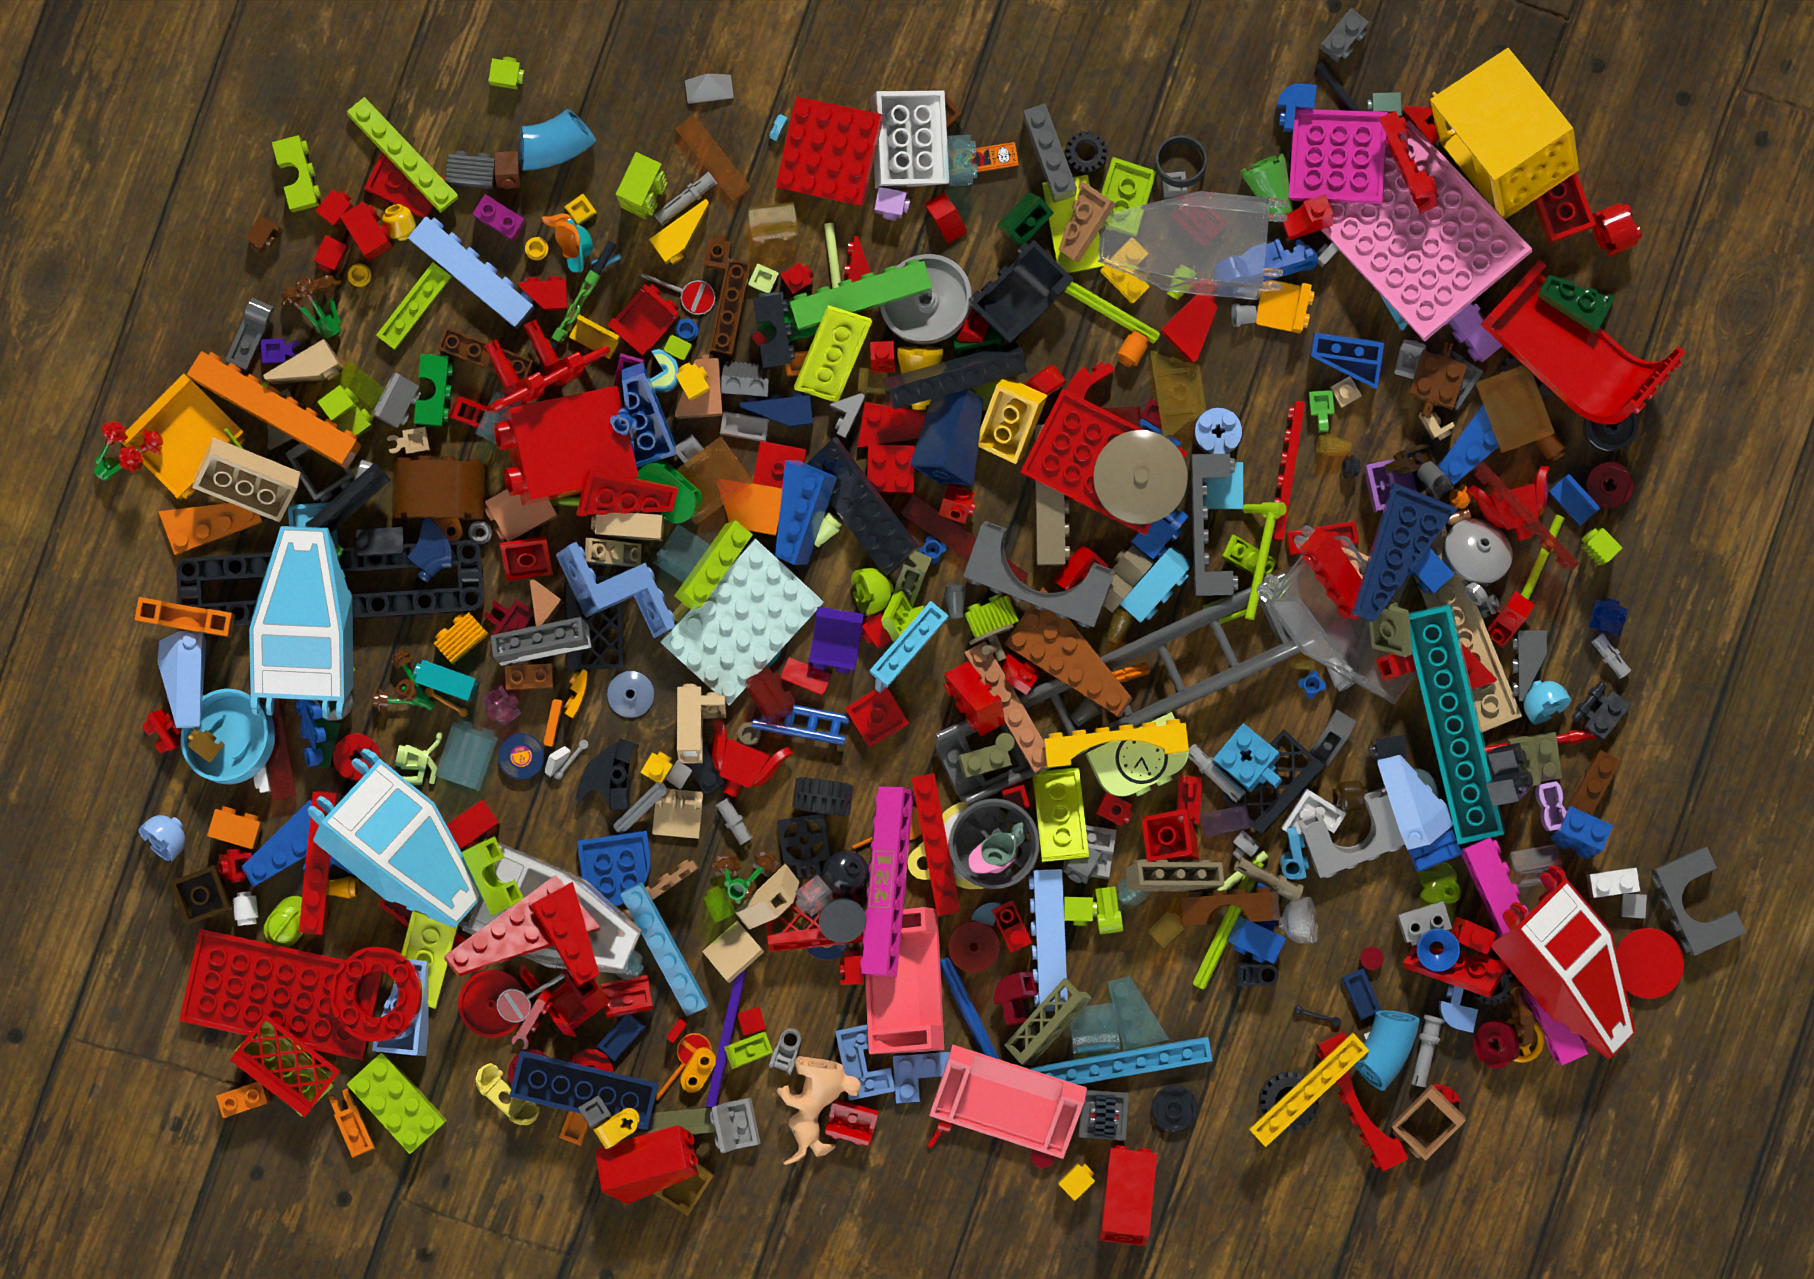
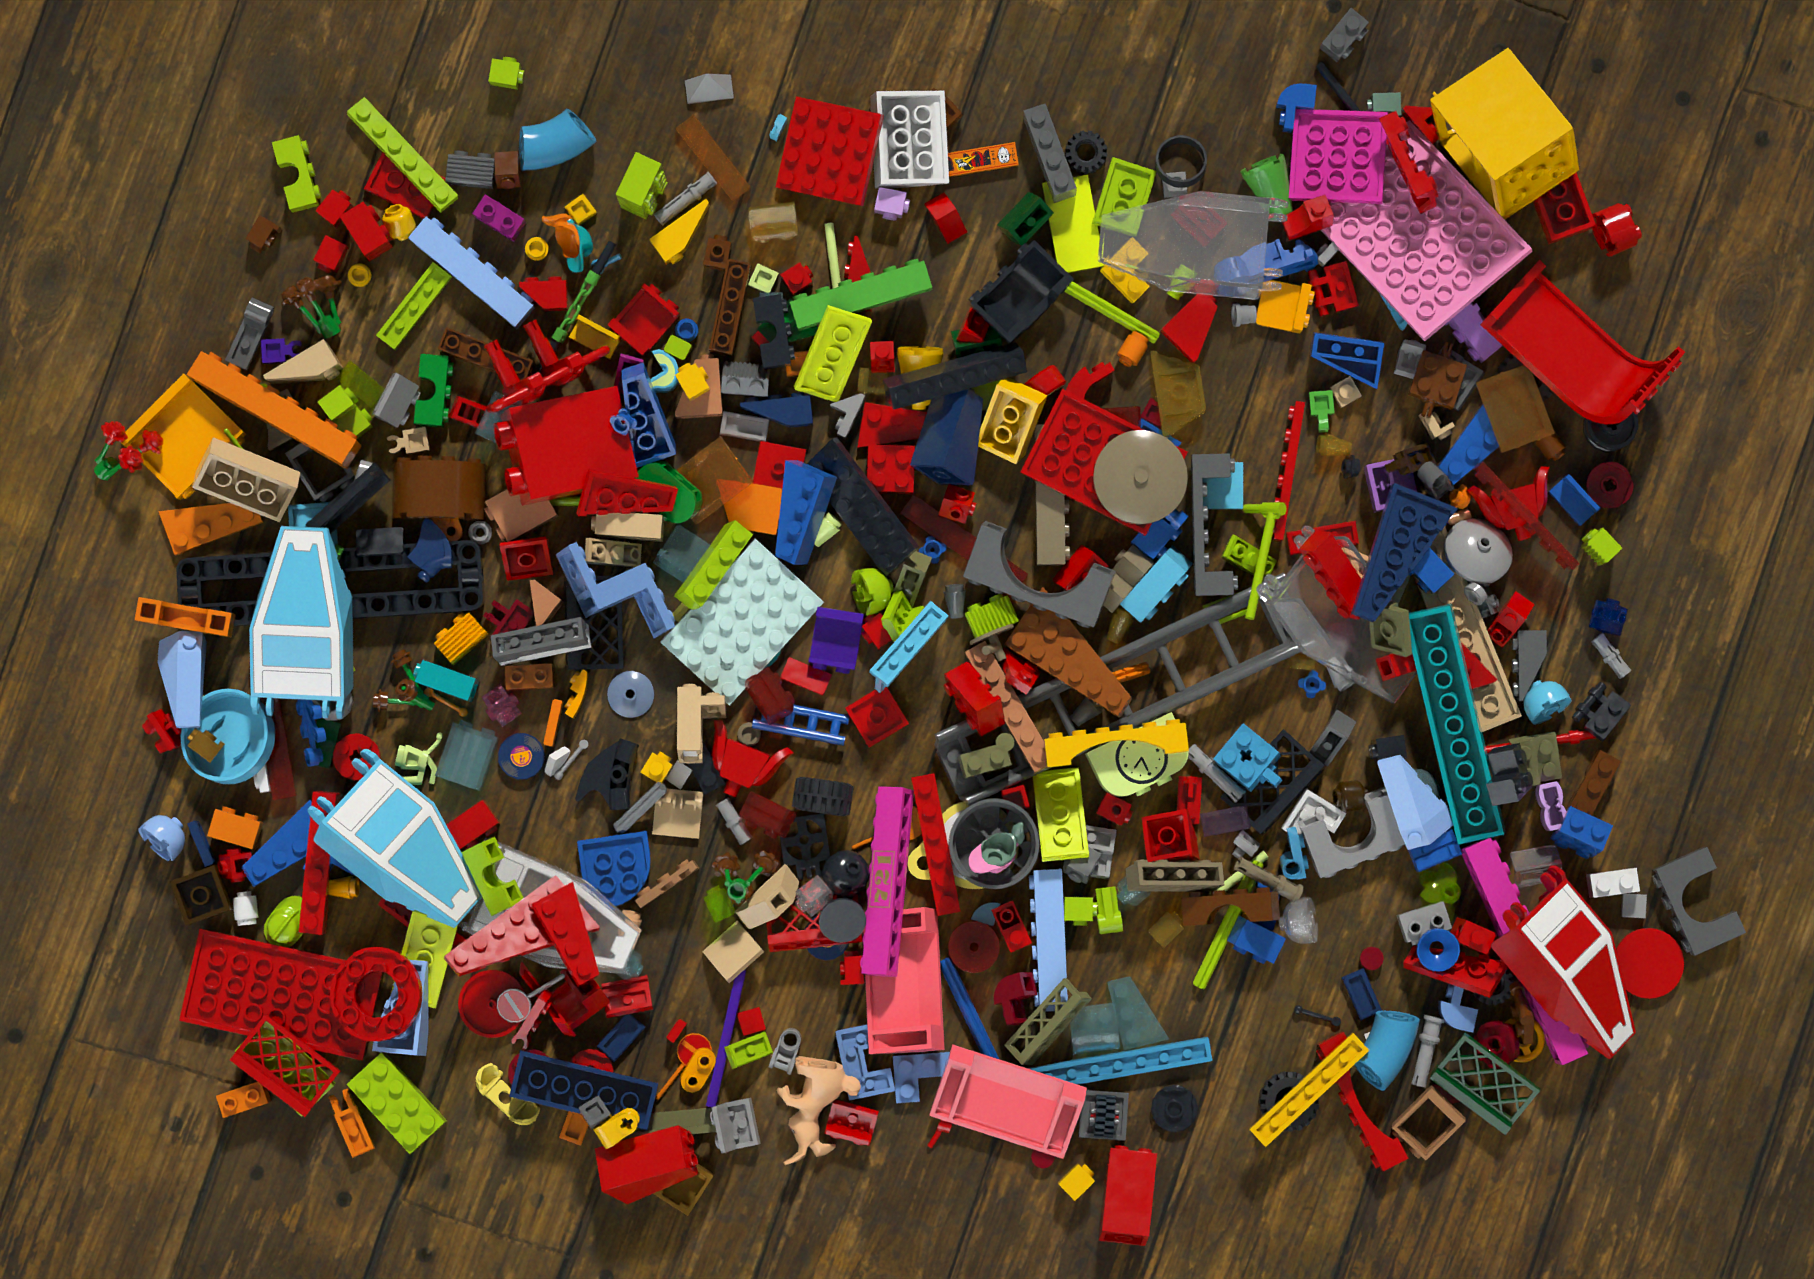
dark azure plate [620,882,708,1017] -> none
piece [641,273,715,315] -> none
light grey plate [676,434,707,468] -> none
light grey dish [880,254,973,344] -> none
clear light blue brick [947,135,977,186] -> none
medium nougat wing [1059,181,1116,263] -> none
light blue brick [1193,408,1242,454] -> none
black piece [1234,963,1279,987] -> none
lime bar [1521,515,1565,600] -> none
dark green wing [1536,275,1616,334] -> none
none -> dark blue tile [187,820,216,867]
none -> clear red brick [739,791,796,839]
none -> red plate [1308,261,1359,317]
none -> dark green fence [1430,1033,1541,1135]

